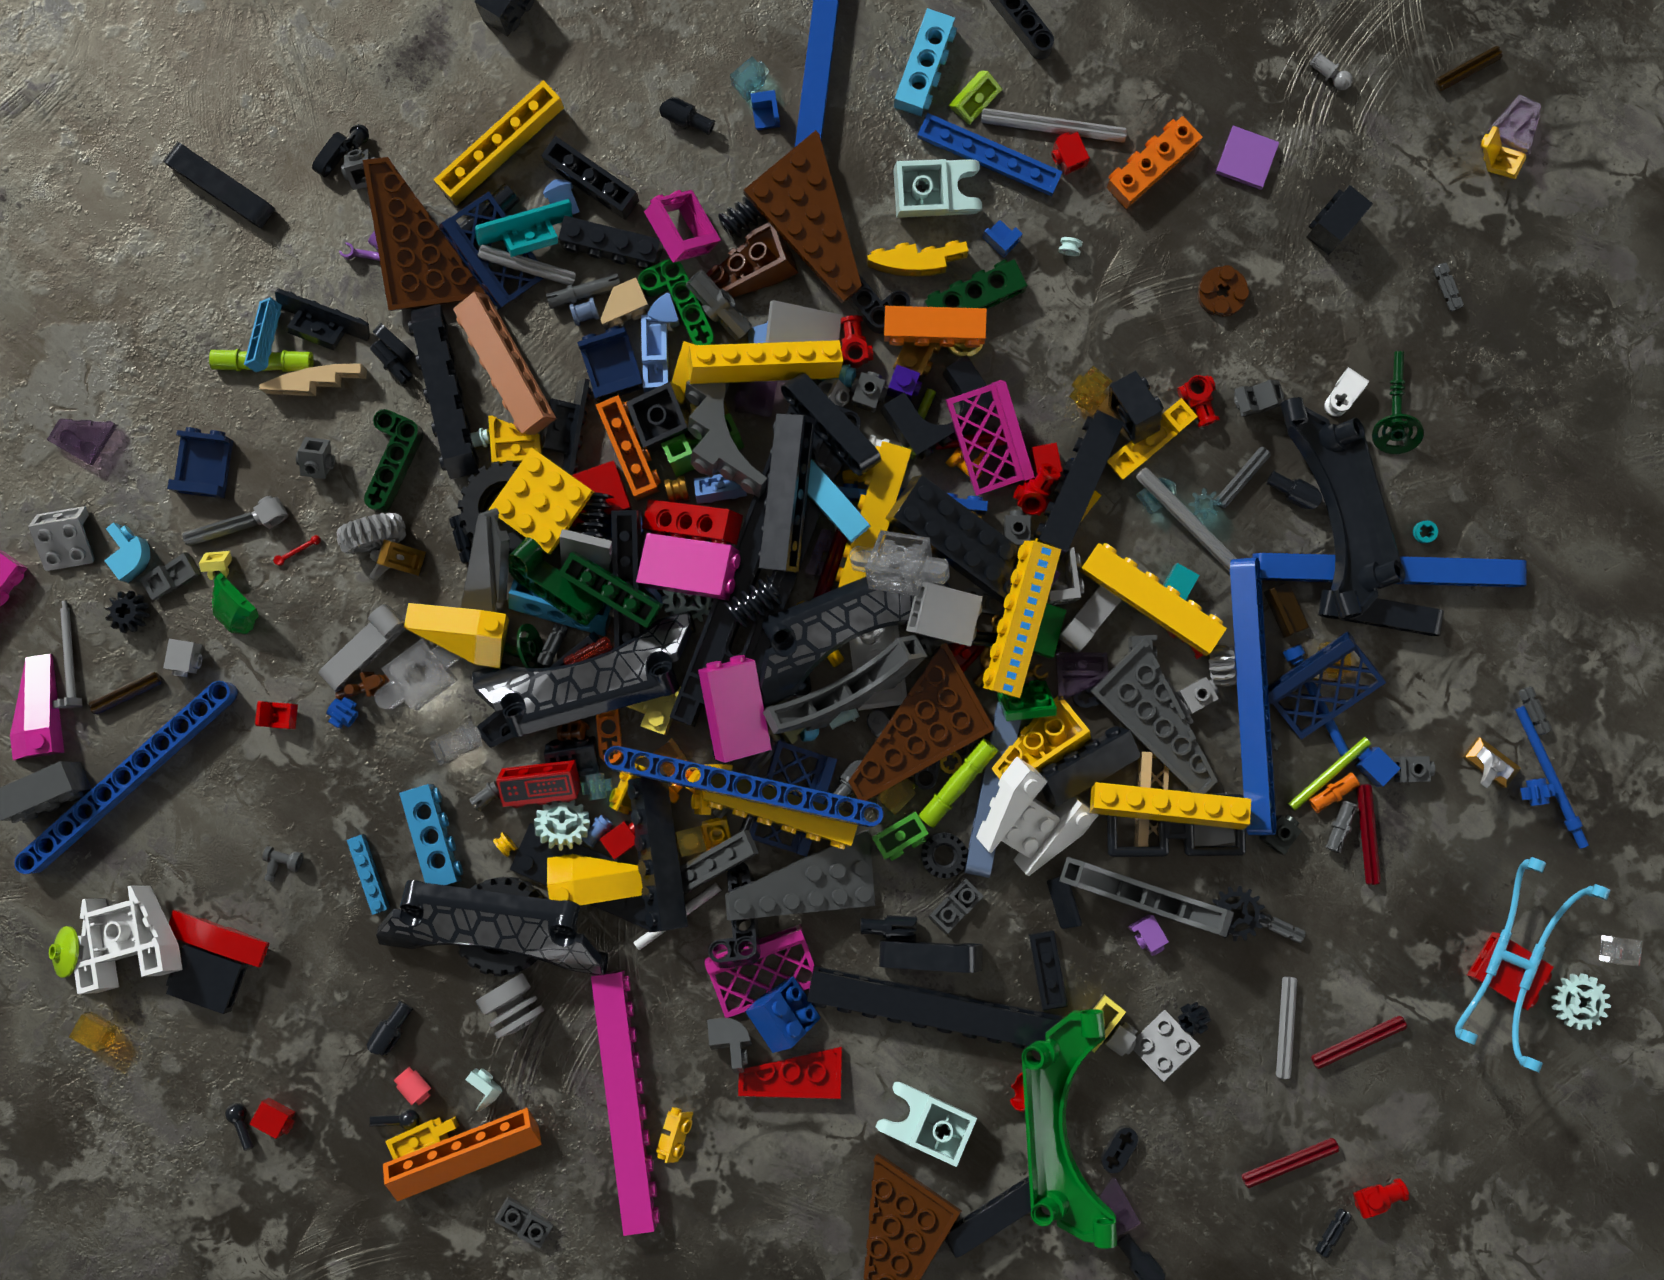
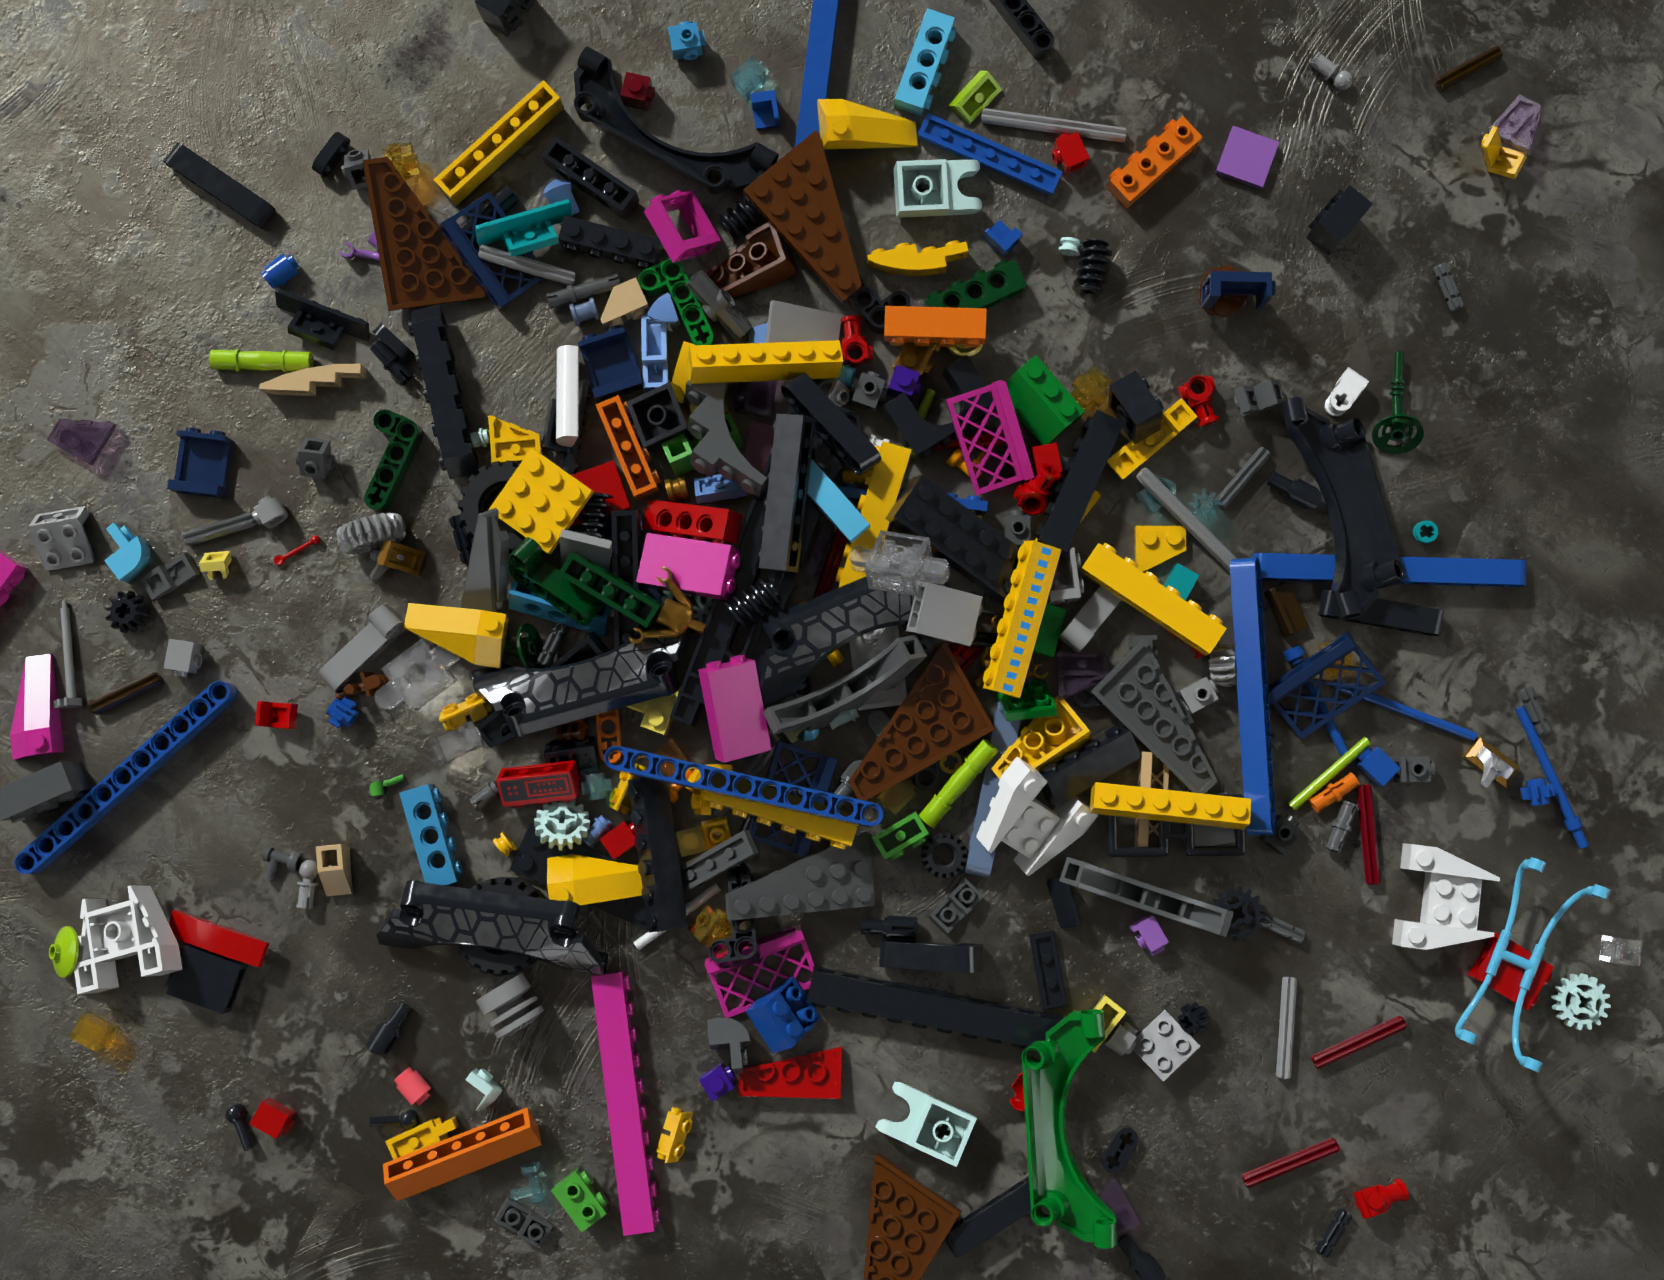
green slope [212,573,259,634] -> none
dark azure piece [244,297,282,373] -> none
black pin [343,124,369,152] -> none
dark azure piece [347,834,391,915] -> none
nougat brick [453,292,557,435] -> none
clear red axle [563,637,612,665] -> none
black arm [659,97,715,135] -> none
none -> blue brick [261,253,299,289]
none -> light grey pin [296,860,318,909]
none -> tan slope [316,843,353,896]
none -> bright green hand [370,774,405,796]
none -> clear yellow brick [382,141,420,180]
none -> yellow hinge [439,693,493,732]
none -> clear light blue piece [510,1161,546,1203]
none -> bright green brick [551,1167,610,1233]
none -> white brick [556,345,579,447]
none -> black panel [574,46,779,194]
none -> dark red brick [620,72,655,111]
none -> pearl gold piece [629,566,706,644]
none -> dark azure brick [668,21,706,60]
none -> clear yellow brick [687,905,732,948]
none -> dark purple brick [699,1062,736,1101]
none -> clear pink tile [744,421,774,473]
none -> yellow wedge [817,99,918,150]
none -> green slope [1006,355,1085,445]
none -> black piece [1073,239,1113,295]
none -> yellow wing [1135,526,1186,572]
none -> dark blue panel [1201,271,1276,310]
none -> blue bar [1331,679,1477,742]
none -> white wedge [1392,843,1500,950]

